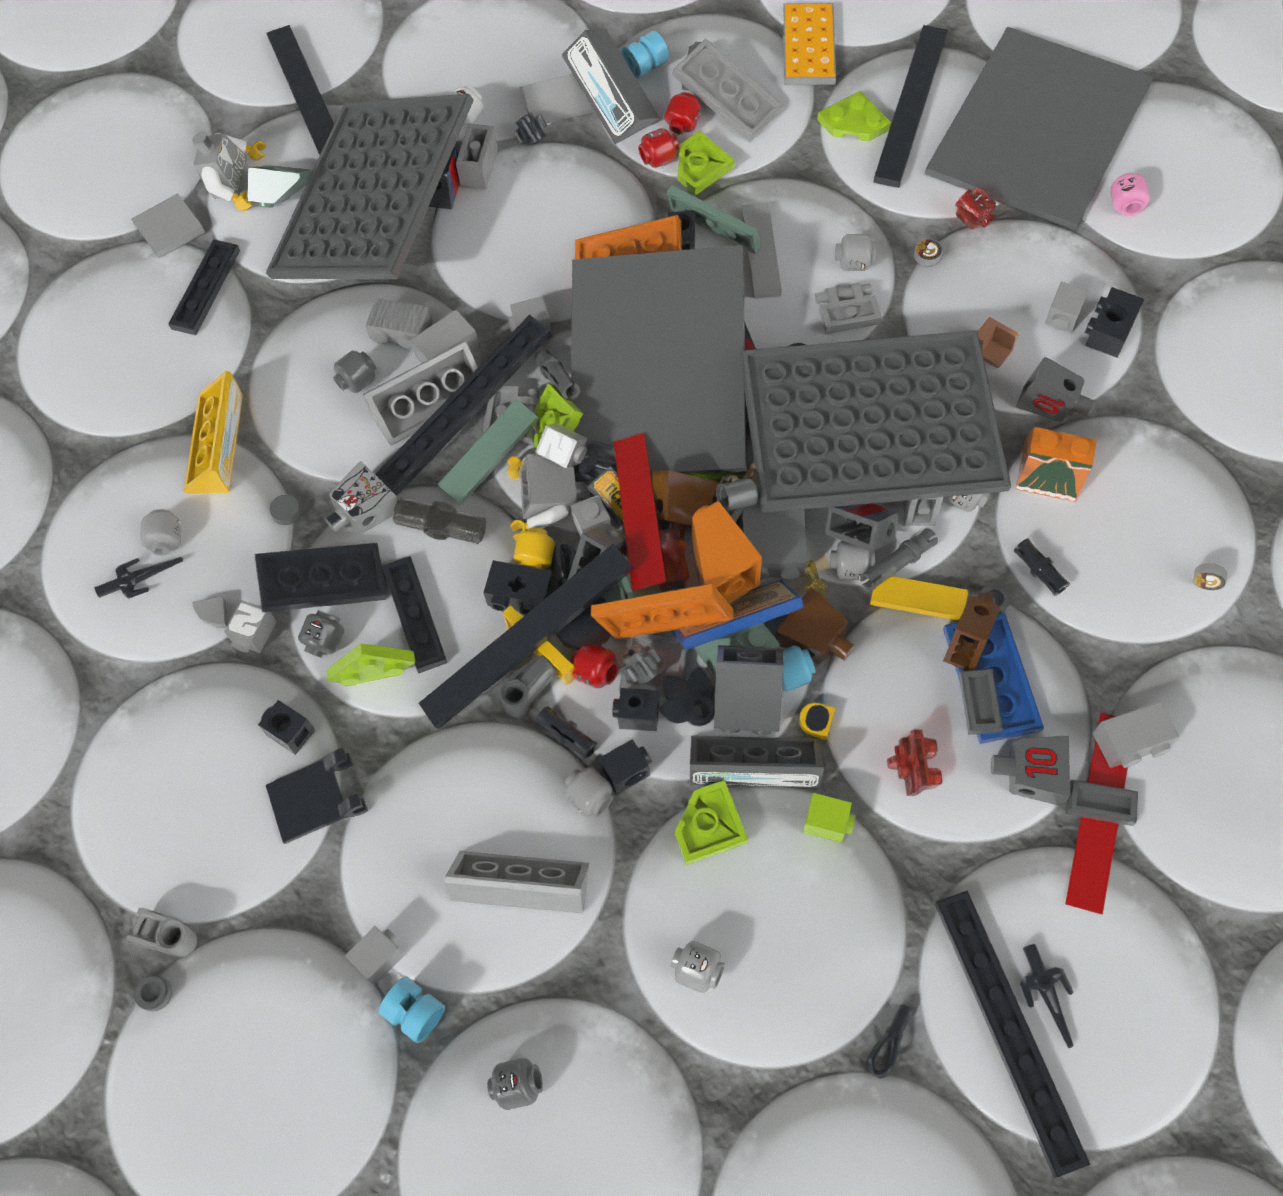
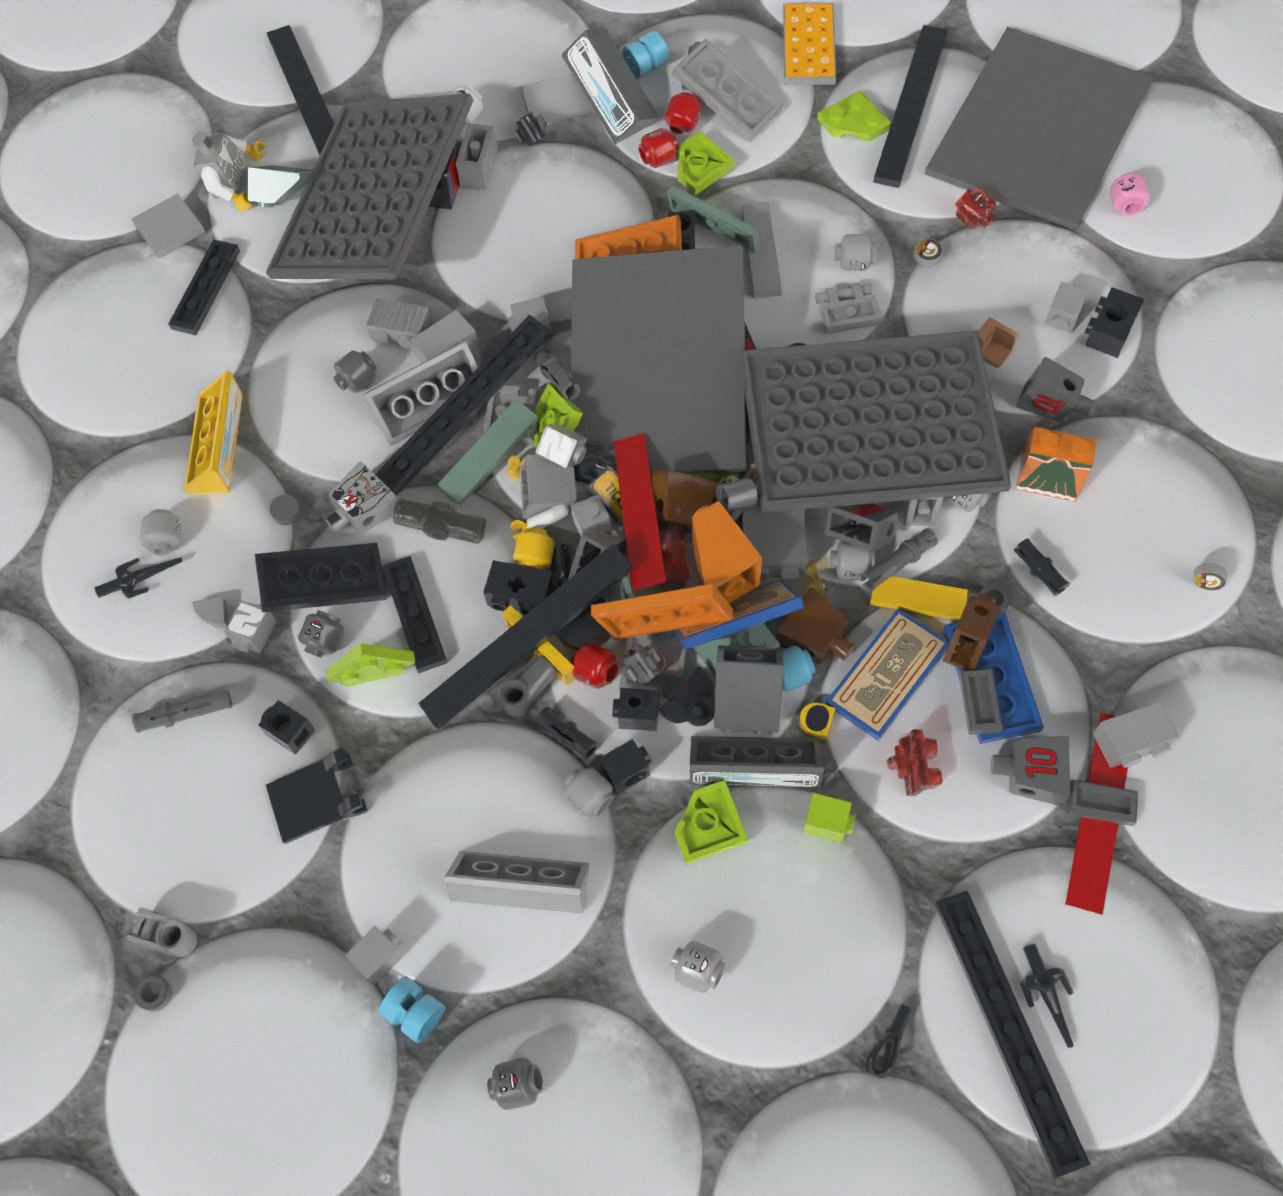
none -> dark grey pin [132,689,233,733]
none -> tile [825,608,950,741]

